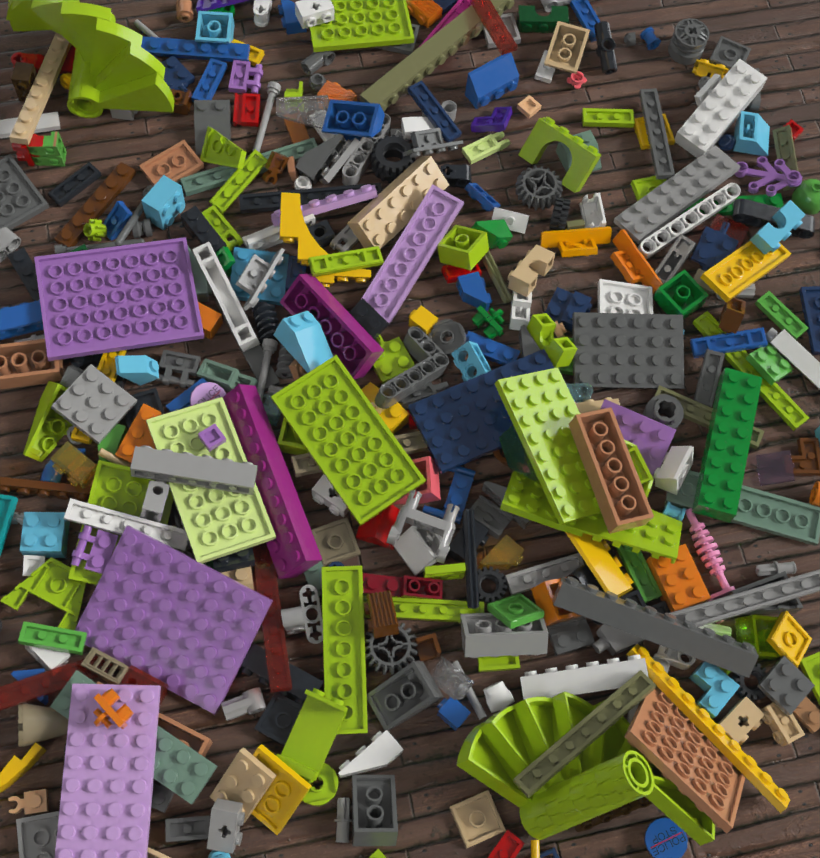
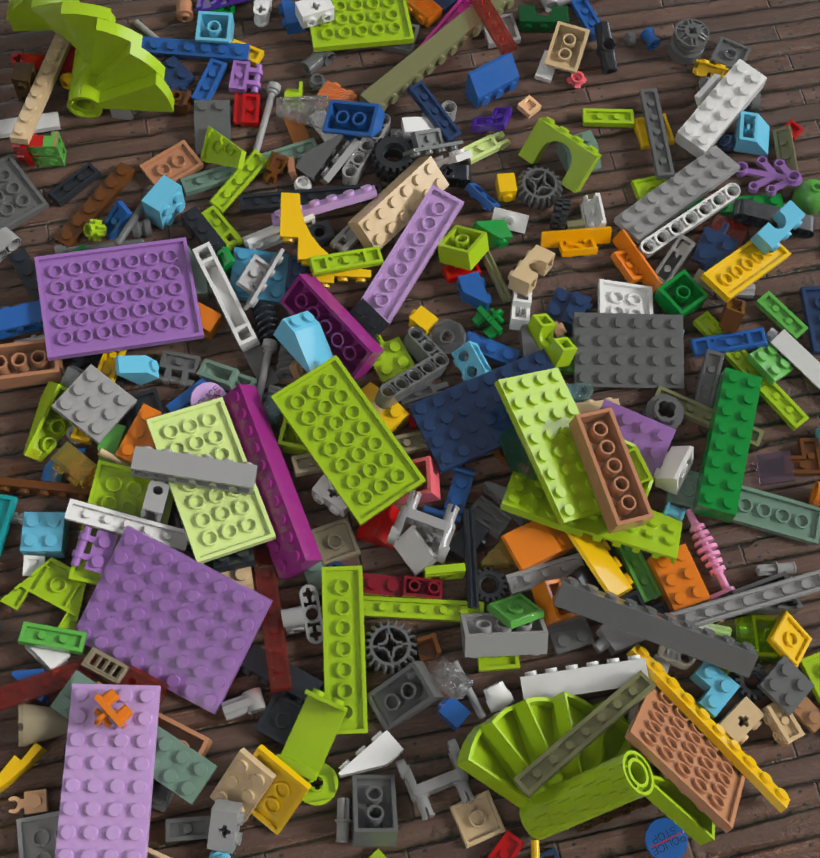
medium lavender plate [198,424,226,452] -> none
reddish brown brick [364,590,399,638] -> none
none -> light grey connector [396,738,475,820]
none -> white plate [433,148,473,168]
none -> yellow brick [495,173,517,202]
none -> orange slope [501,521,574,572]

